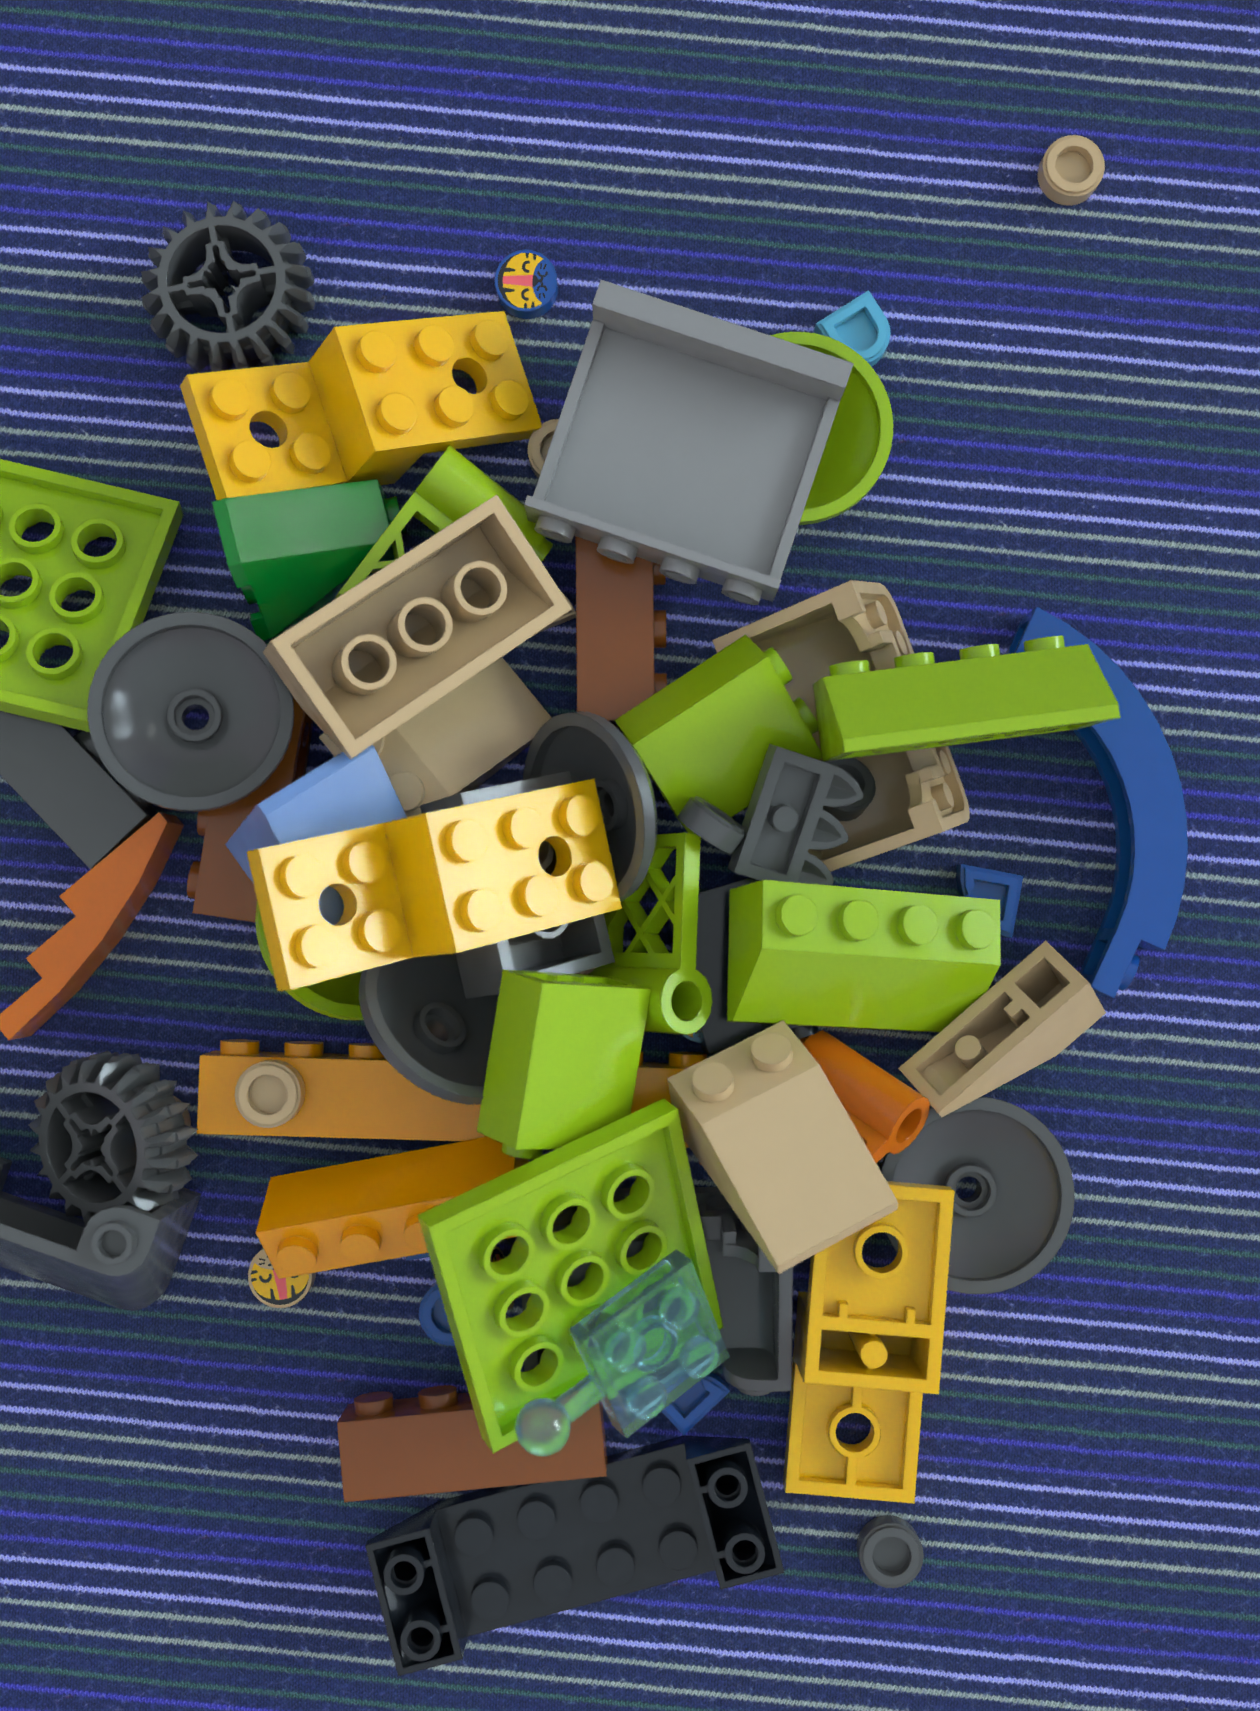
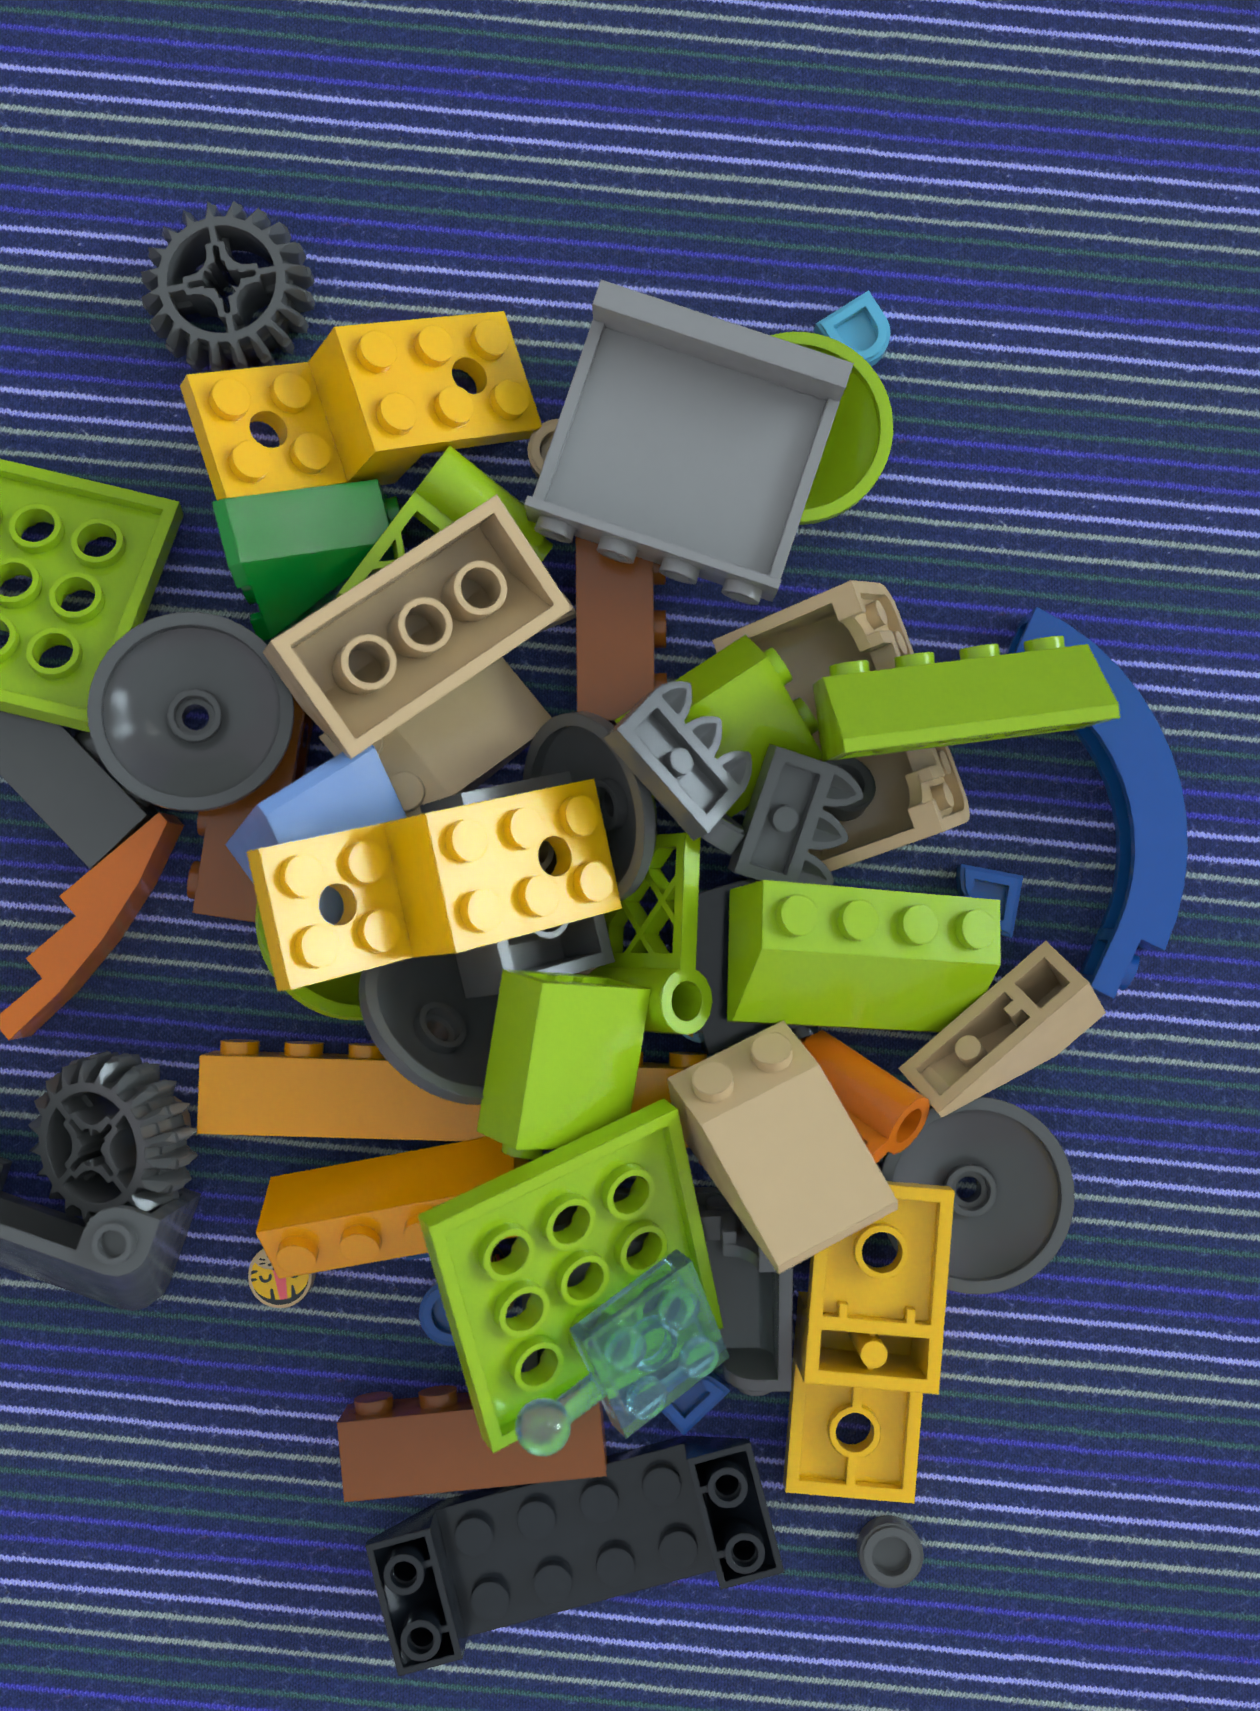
tan tile [235,1059,305,1128] -> none
tile [495,250,558,319] -> none
tan tile [1037,135,1105,205] -> none
none -> dark grey plate [603,681,752,841]

